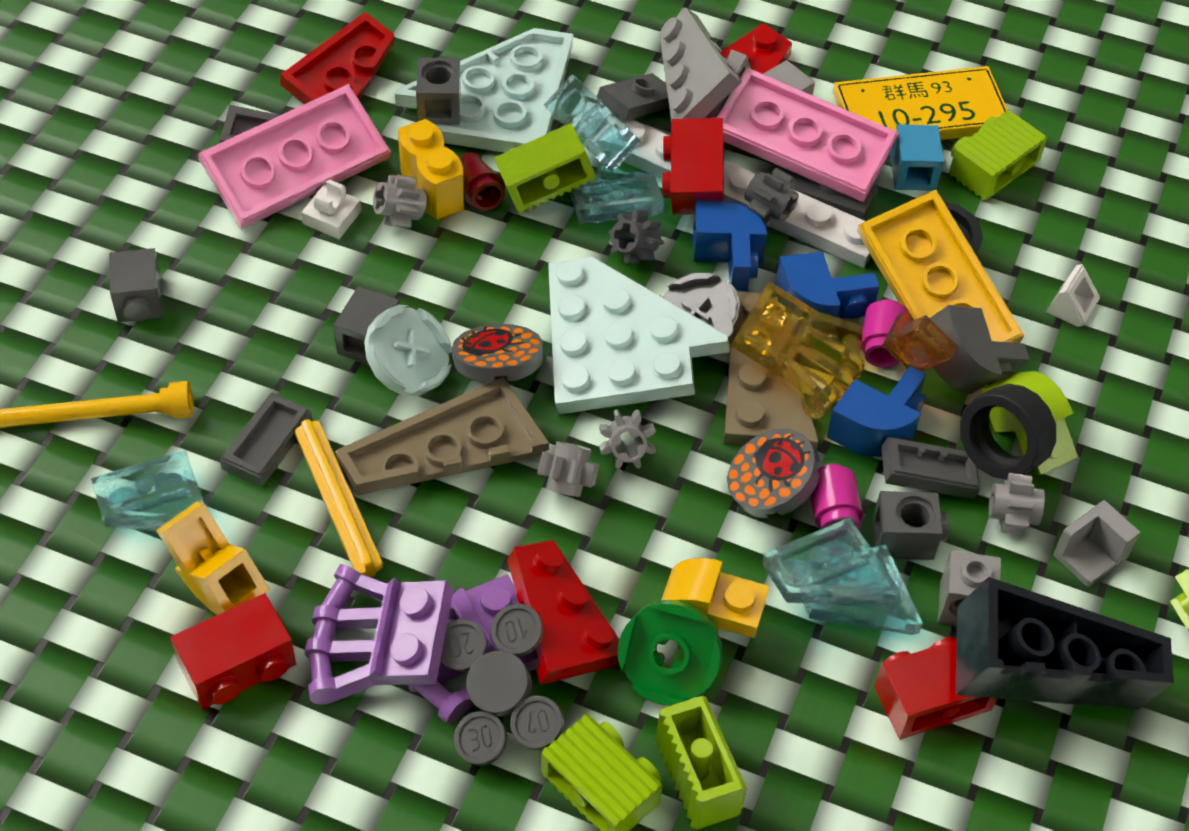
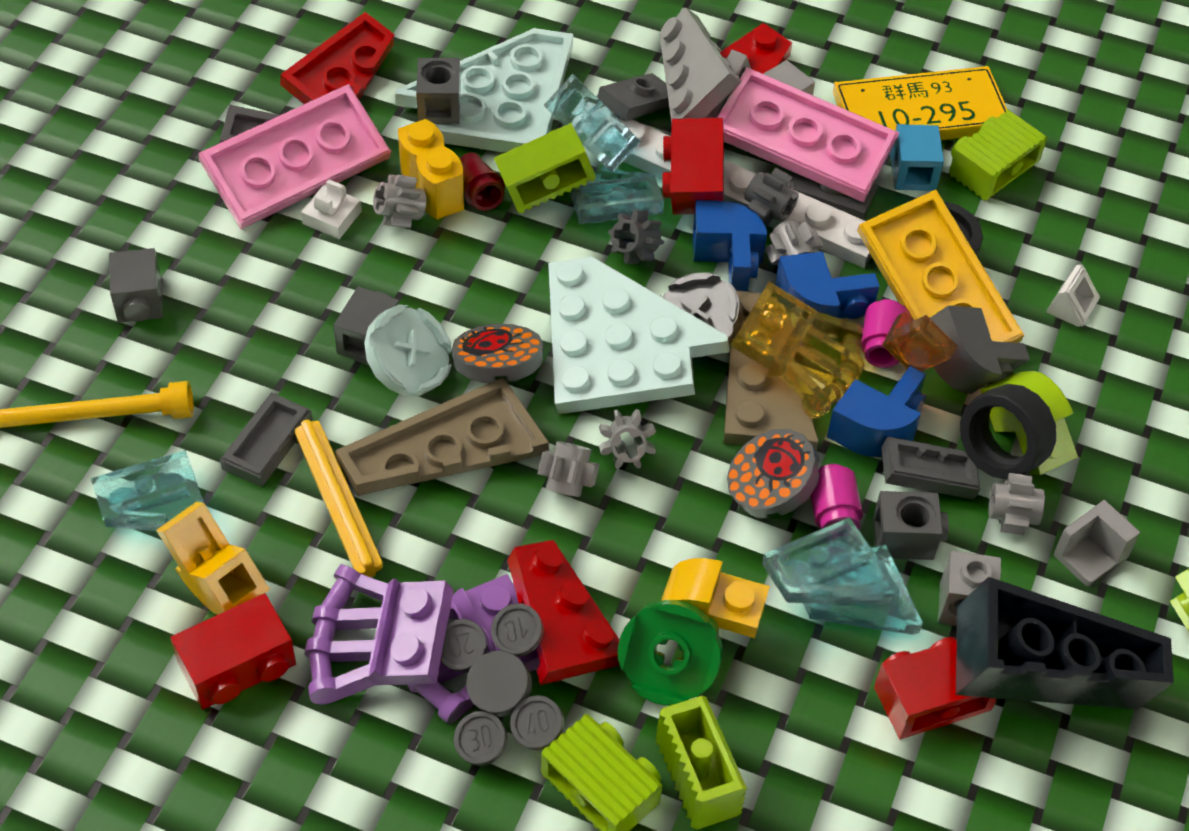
none -> light grey gear [765,220,823,267]

